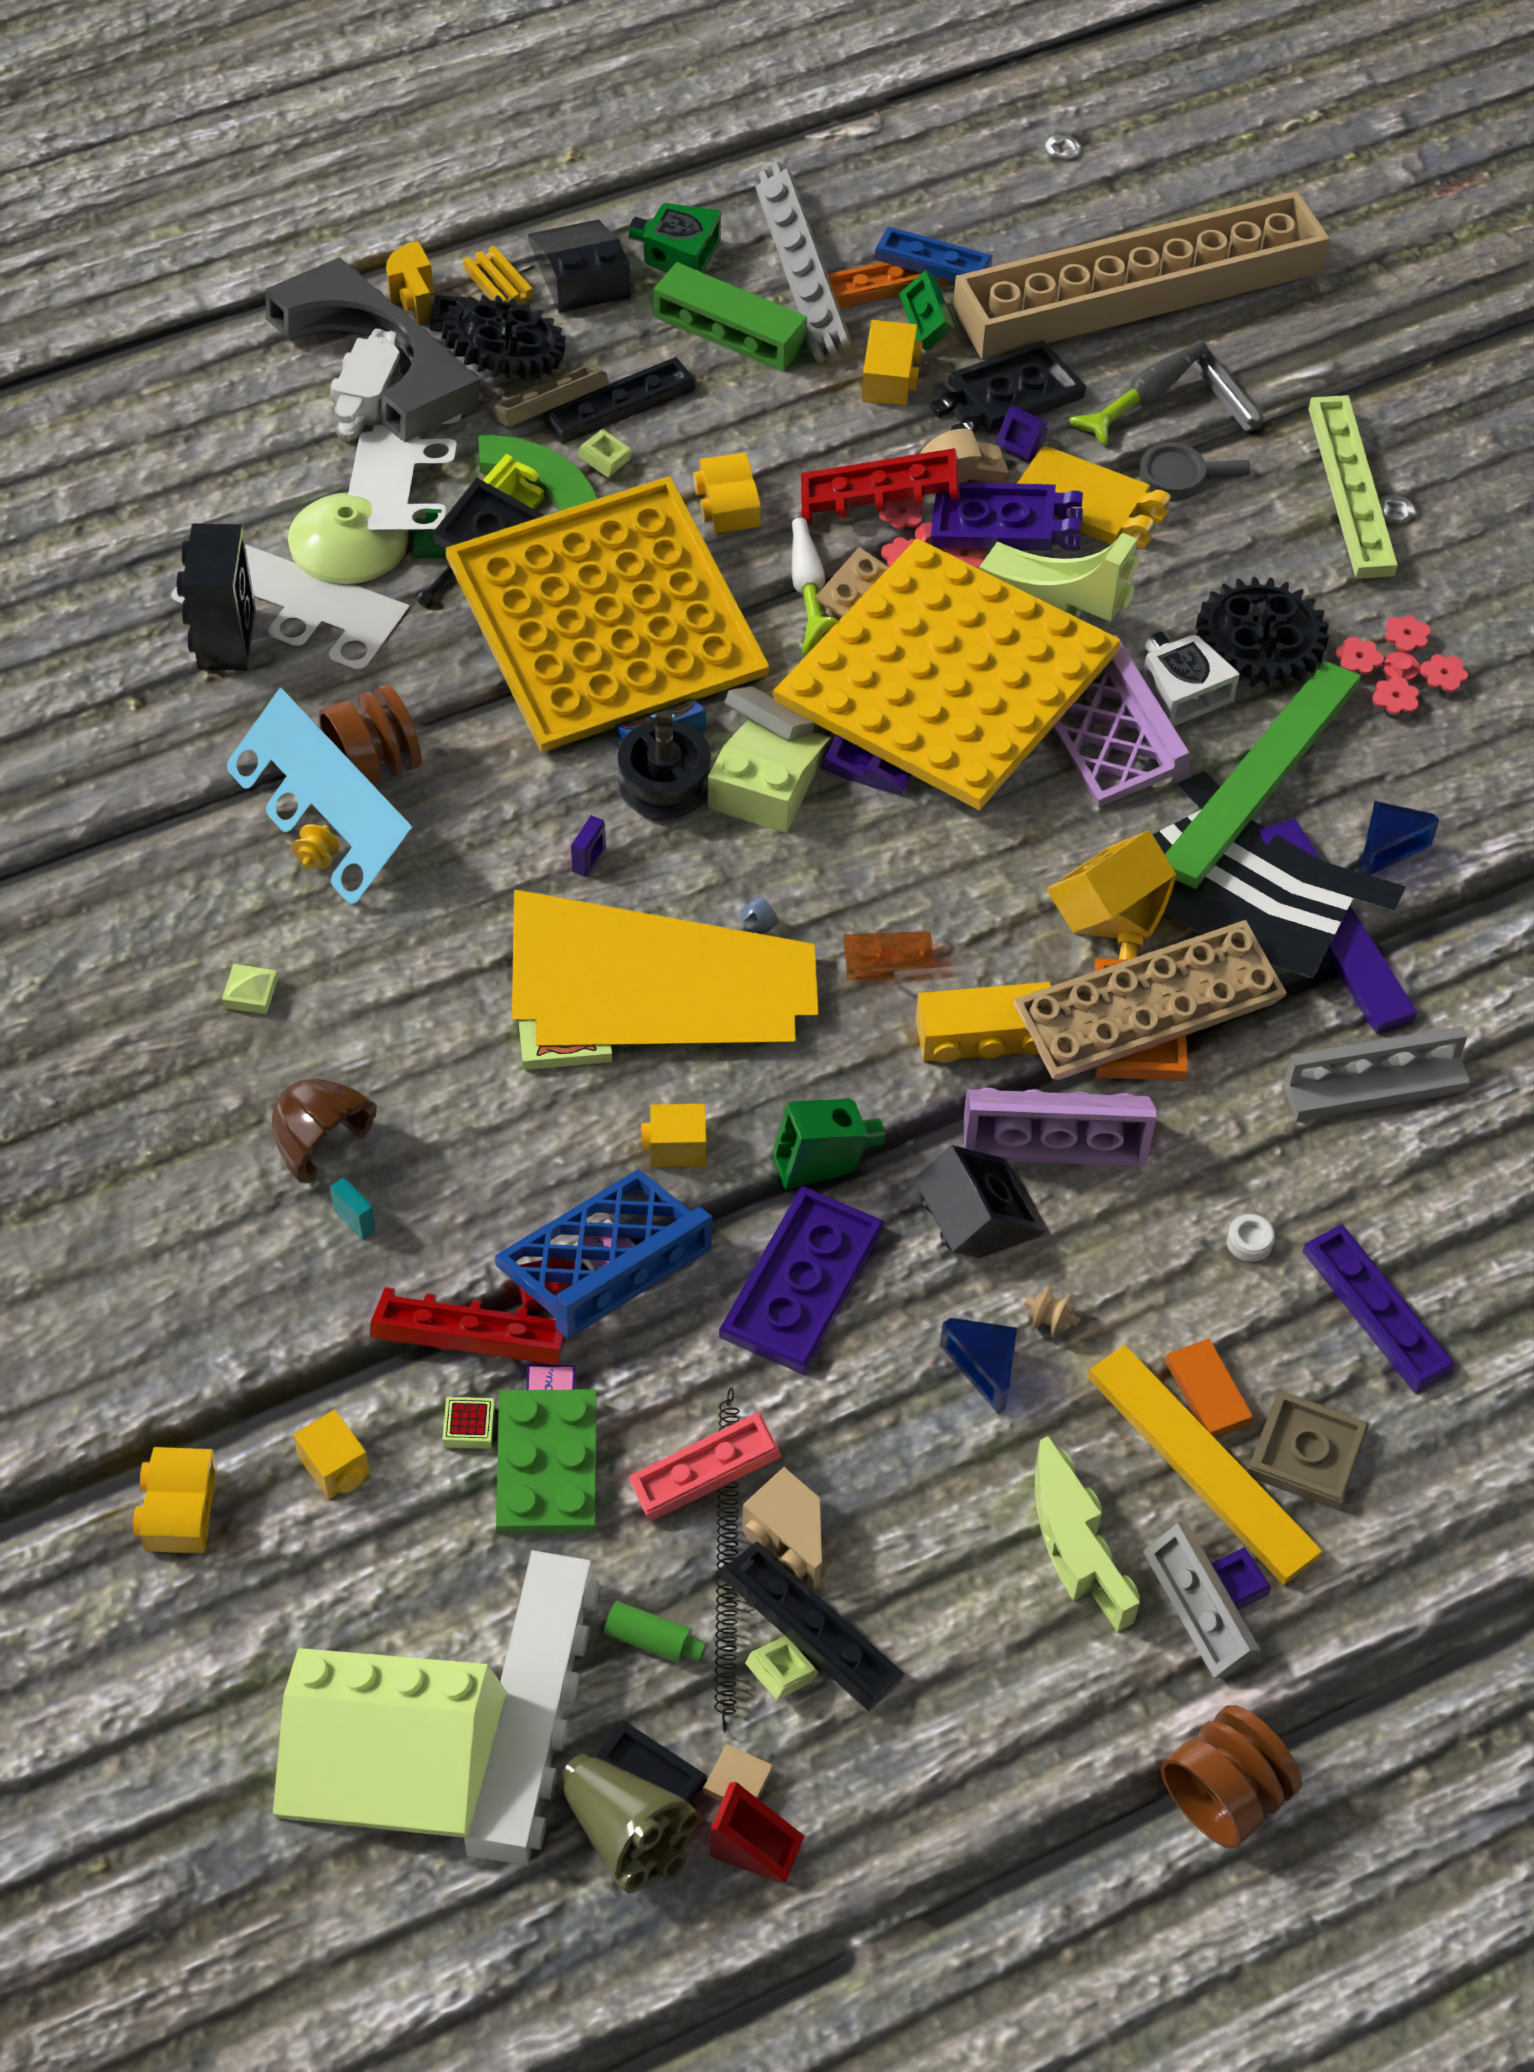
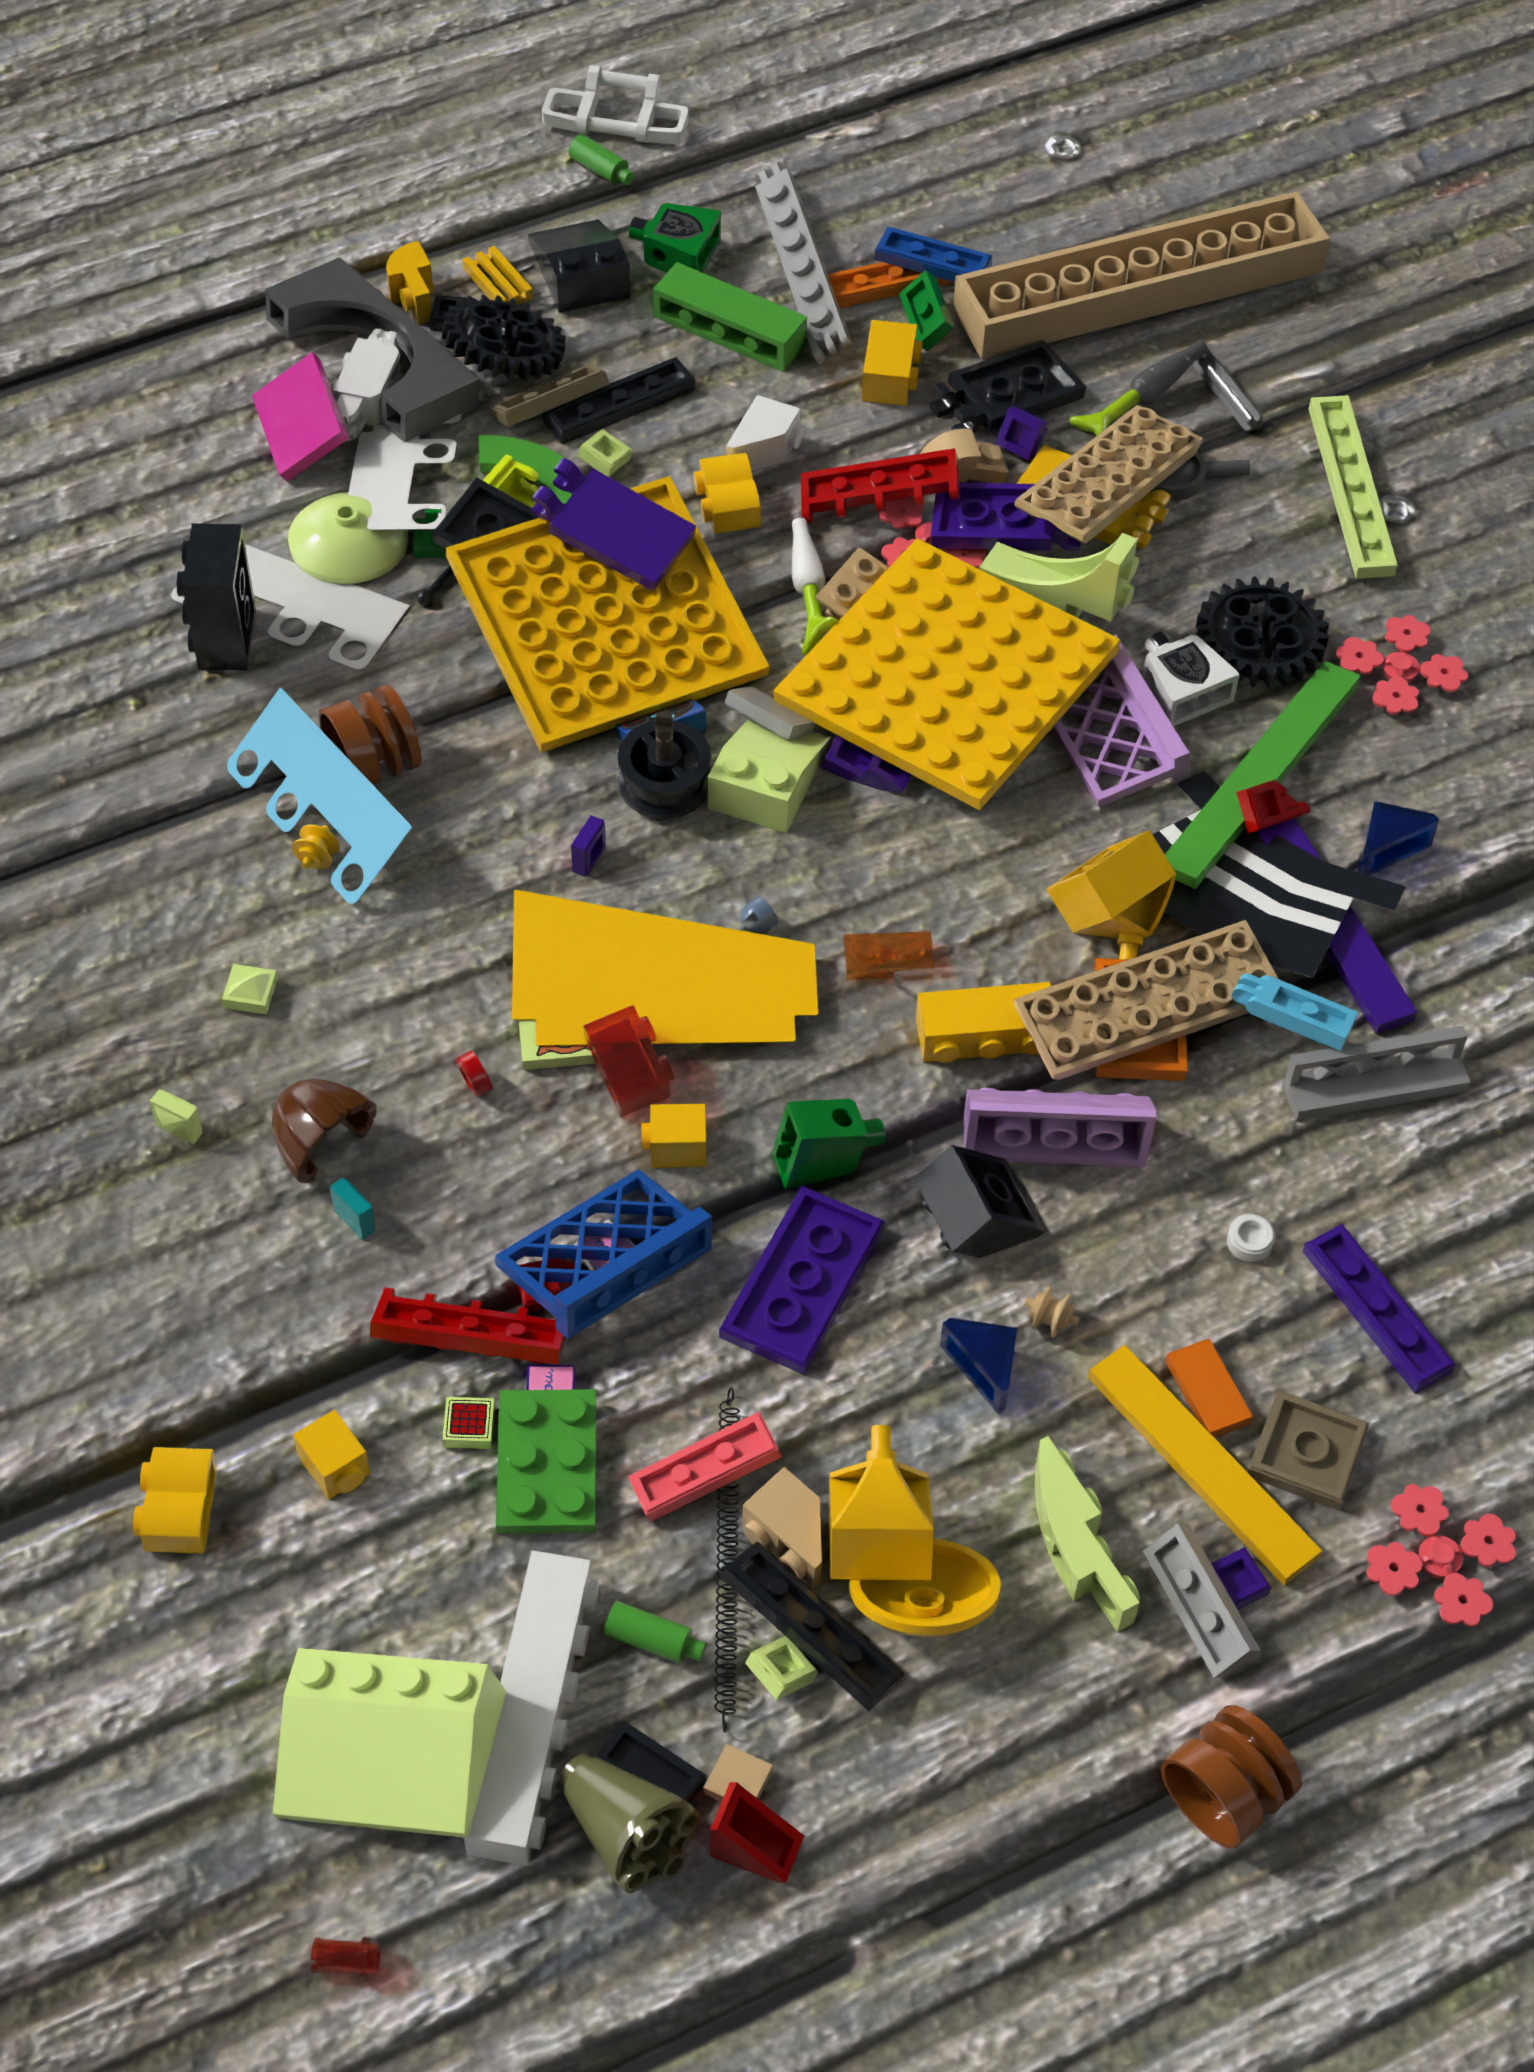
none -> yellowish green tile [150,1089,203,1144]
none -> dark pink tile [252,352,349,482]
none -> clear red pin [311,1936,381,1981]
none -> red tile [456,1050,493,1097]
none -> dark purple tile [531,458,696,591]
none -> white bar [542,65,689,144]
none -> bright green cylinder [568,134,635,185]
none -> clear red brick [583,1005,675,1118]
none -> white slope [726,395,804,471]
none -> yellow piece [828,1425,934,1580]
none -> yellow dish [849,1539,1001,1637]
none -> tan plate [1014,405,1203,544]
none -> medium azure hinge [1232,973,1358,1051]
none -> red tile [1236,780,1311,833]
none -> coral plant [1367,1484,1516,1627]

